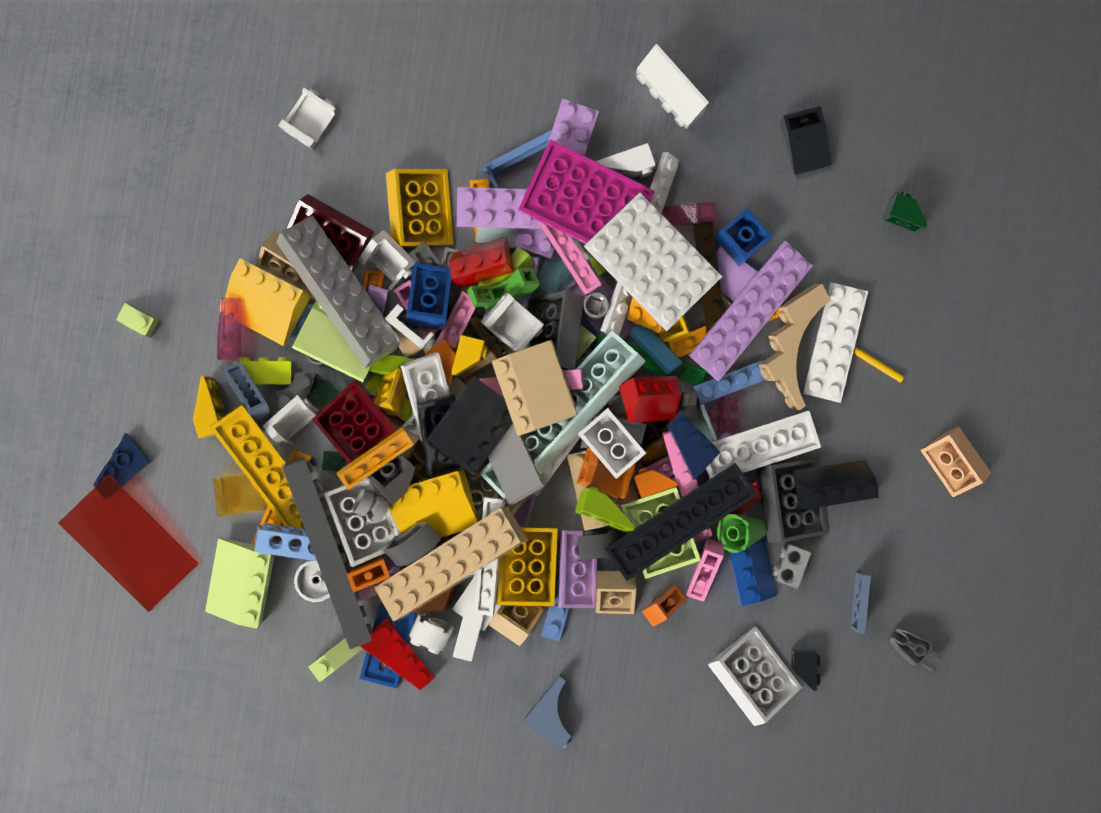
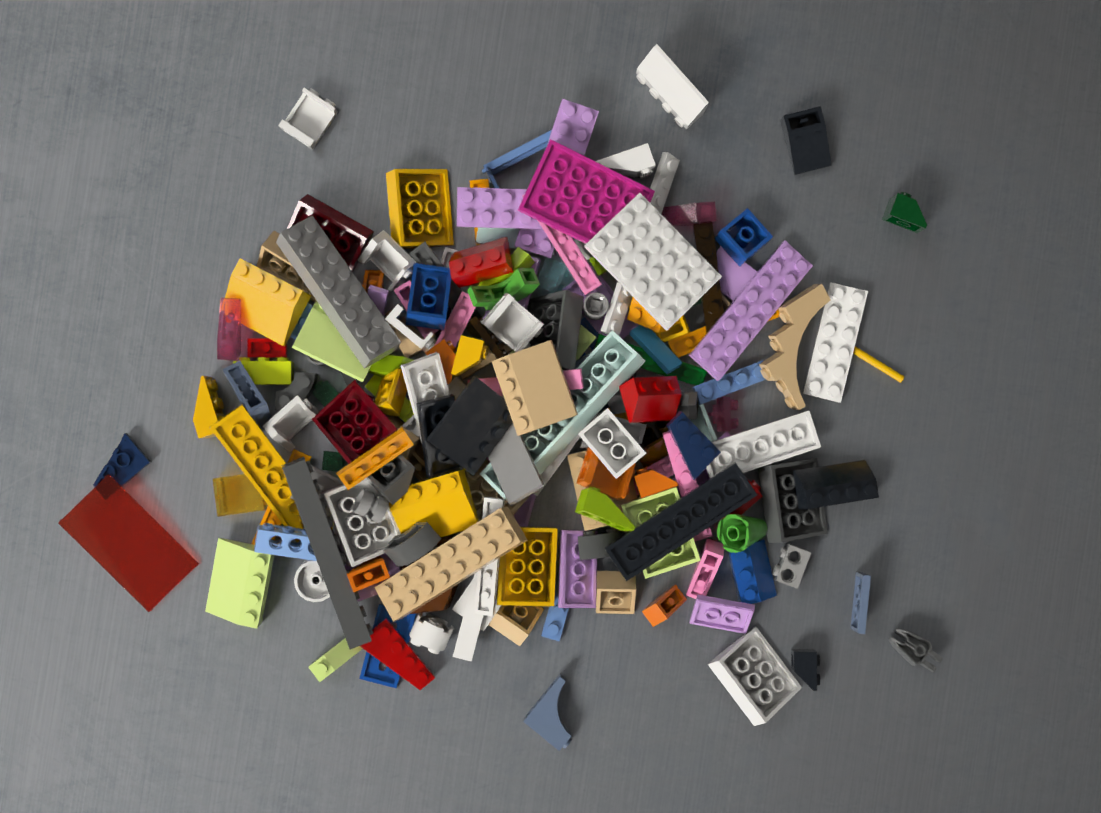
yellowish green slope [116,303,160,337] -> none
light nougat slope [921,426,991,497] -> none
none -> red plate [247,338,287,358]
none -> lavender tile [690,594,755,634]

